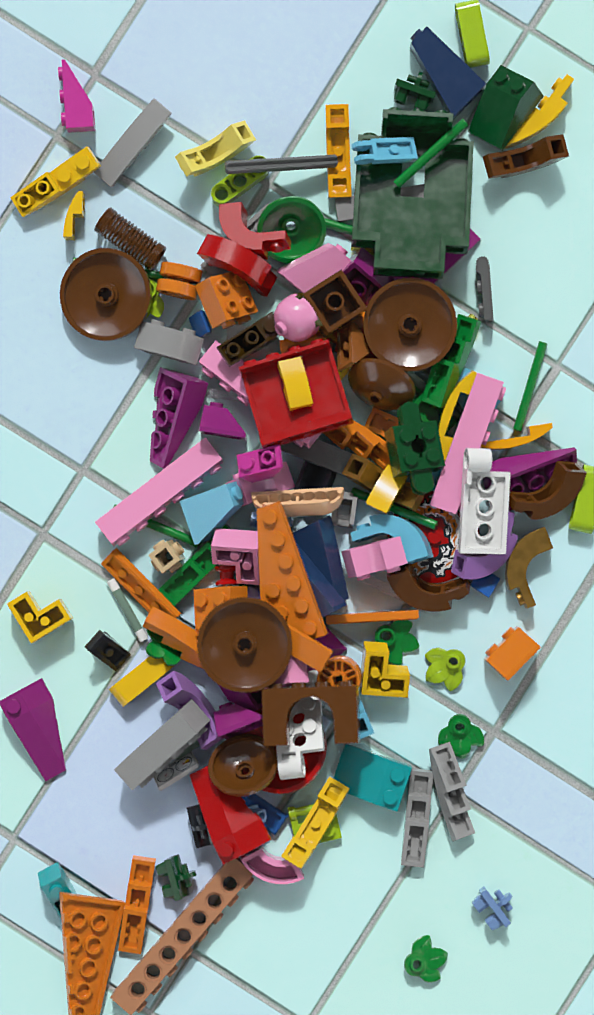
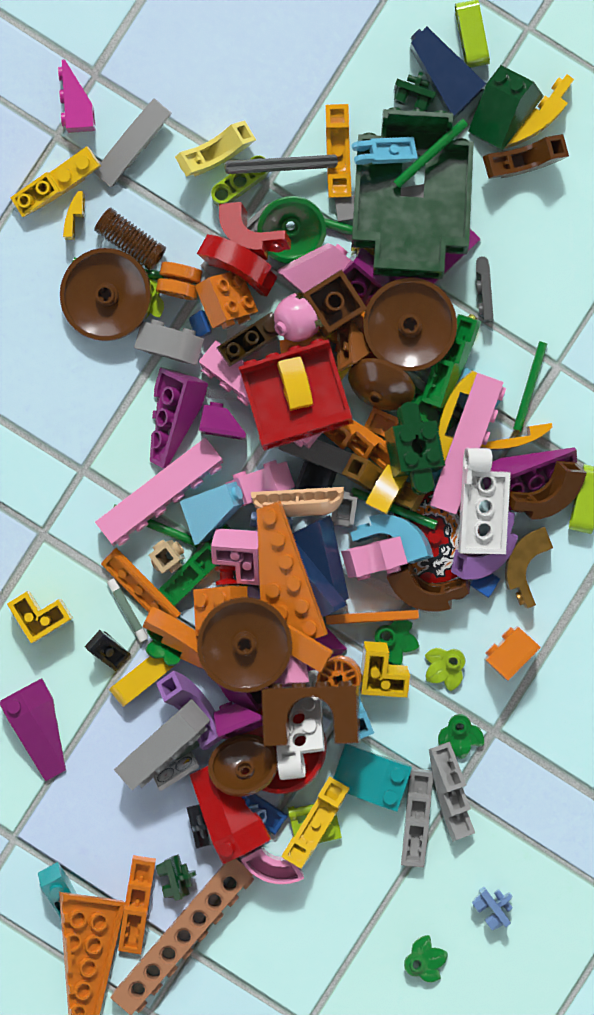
dark pink slope [237,445,283,483] -> none

